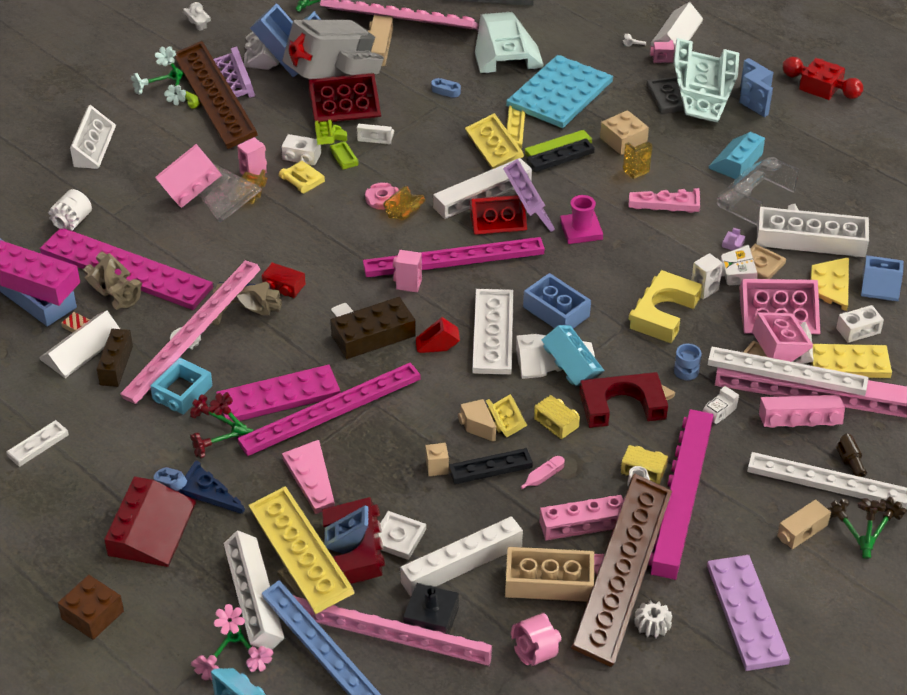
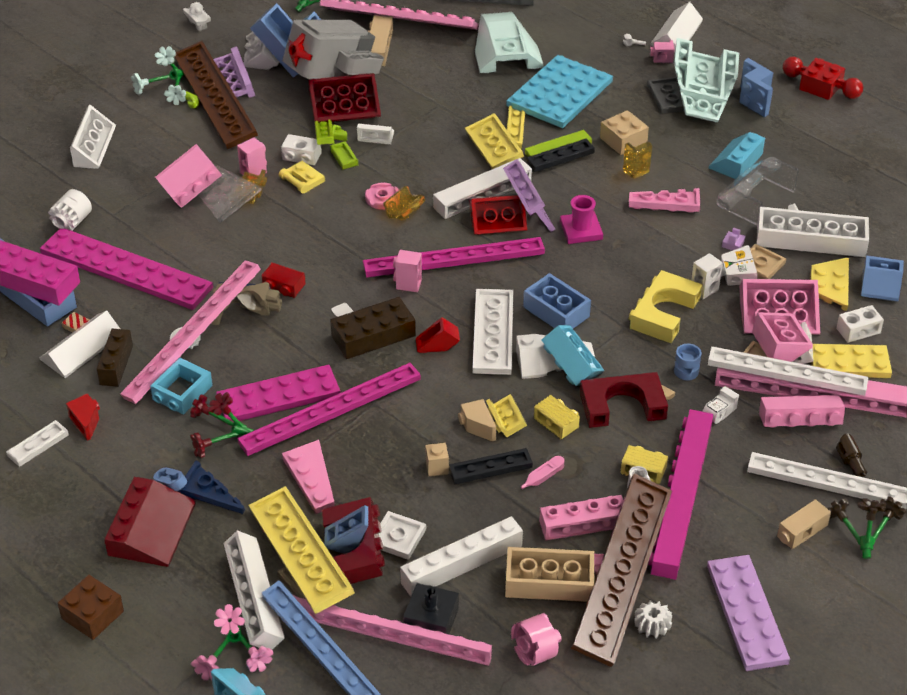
dark tan hips [83,252,142,310] -> none
medium blue beam [431,78,461,98] -> none
none -> red slope [66,393,100,441]

